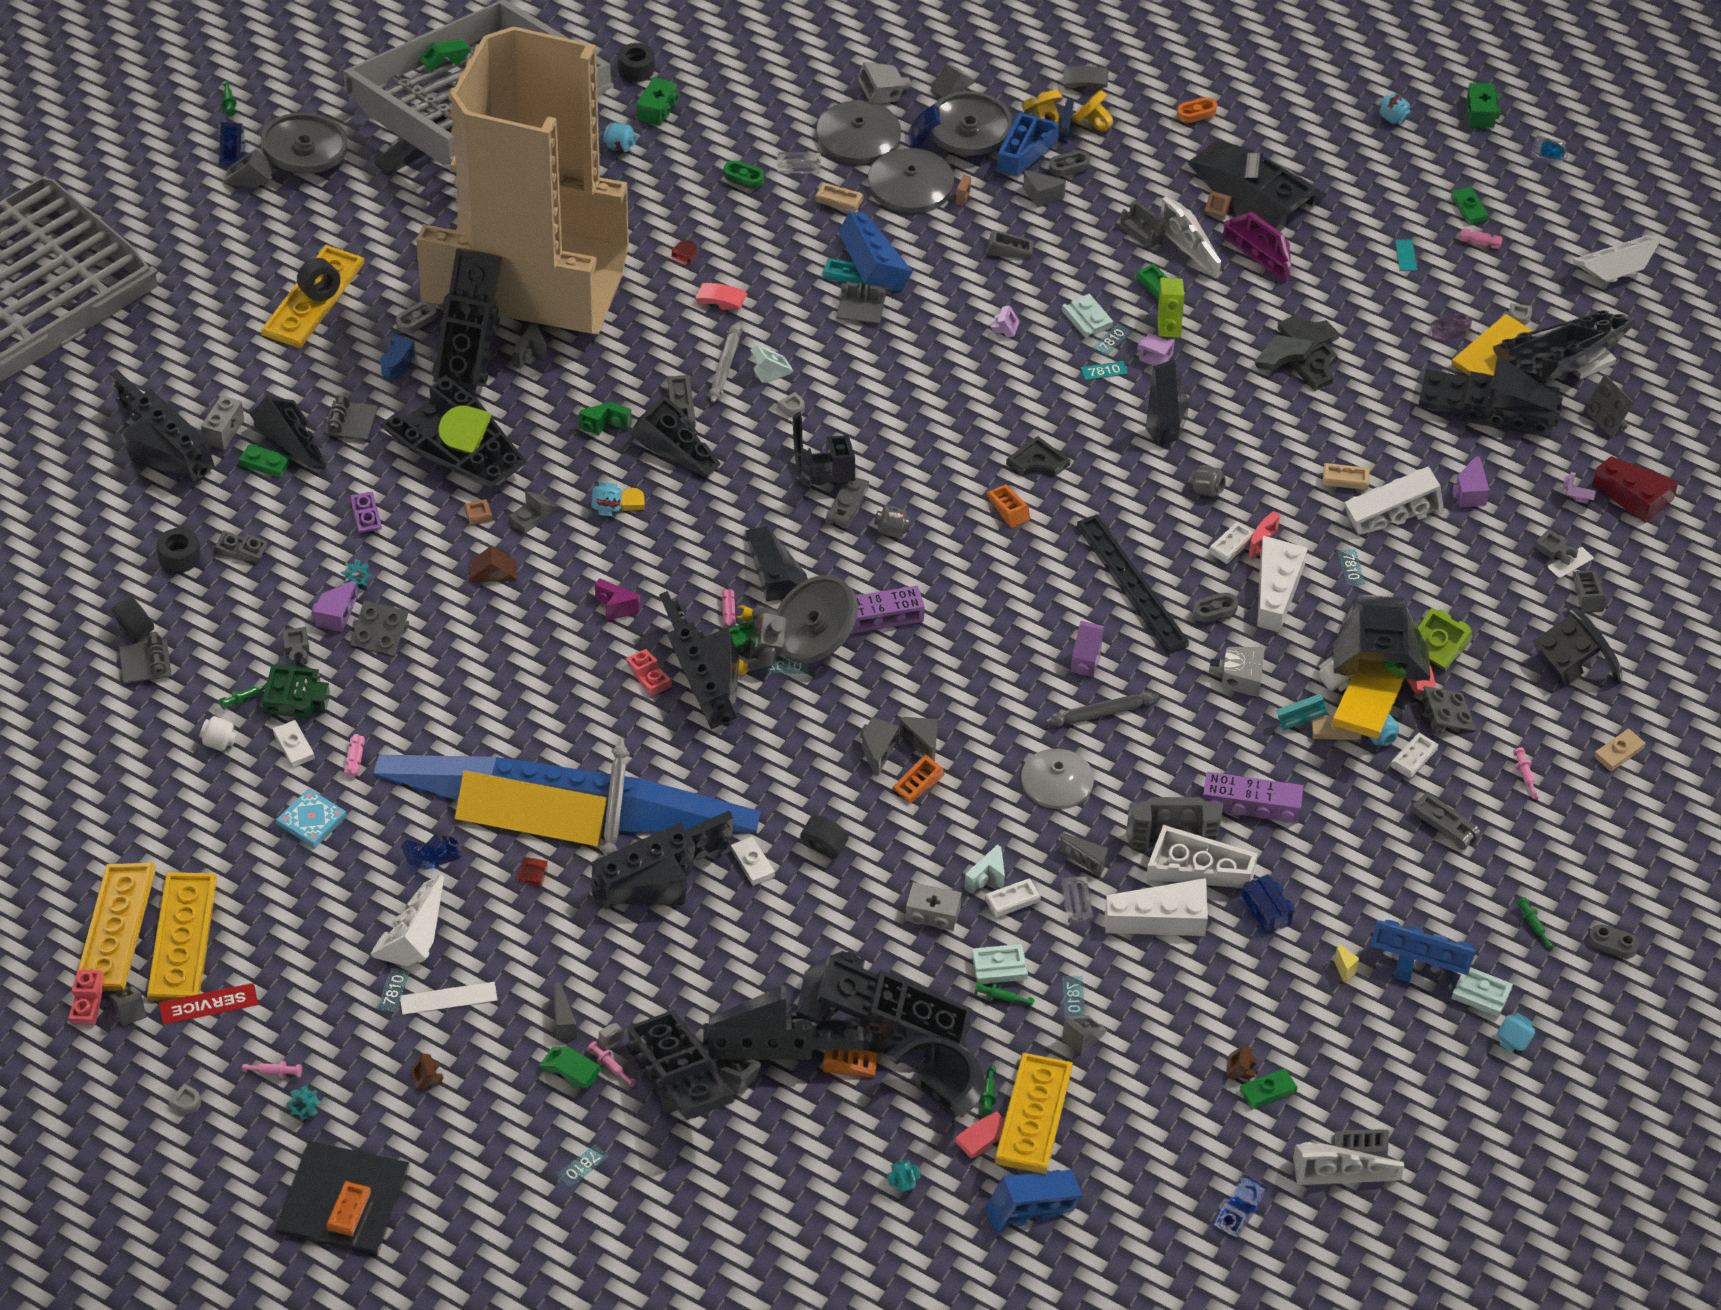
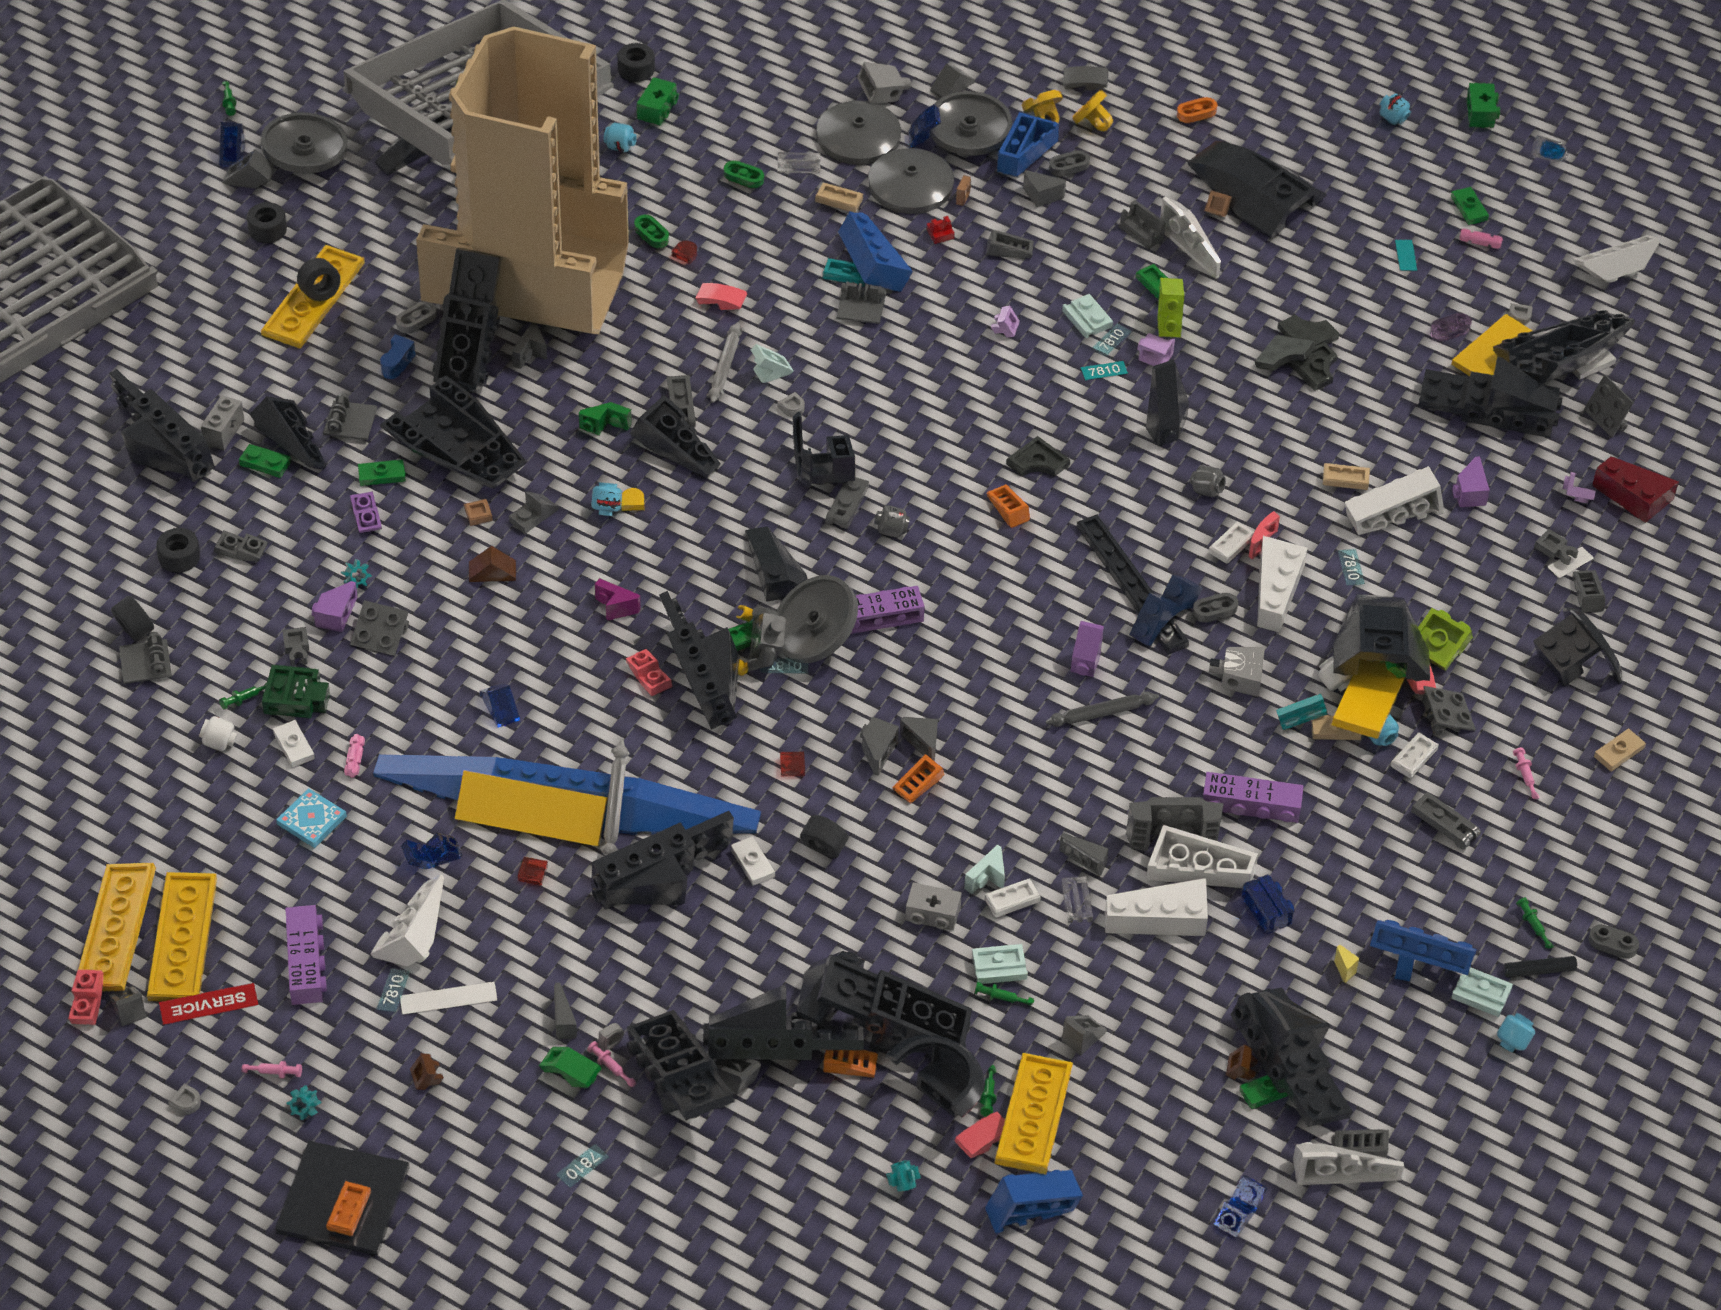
green slope [420,39,472,72] -> none
lime tile [439,406,492,454] -> none
bright pink axle [722,589,736,629] -> none
light grey dish [1021,749,1094,809] -> none
dark blue tile [1059,99,1074,144] -> none
clear light blue sticker [1062,976,1085,1018] -> none
magenta wedge [1222,212,1291,283] -> none
sticker [1241,153,1264,178] -> none
none -> black tyre [247,202,287,243]
none -> medium lavender brick [285,905,327,1005]
none -> green plate [358,459,406,486]
none -> clear blue slope [479,683,520,728]
none -> green plate [634,215,669,248]
none -> clear red tile [780,751,805,776]
none -> red tile [927,216,955,244]
none -> dark blue arch [1129,575,1203,646]
none -> black wedge [1230,988,1353,1127]
none -> black axle [1503,956,1578,977]

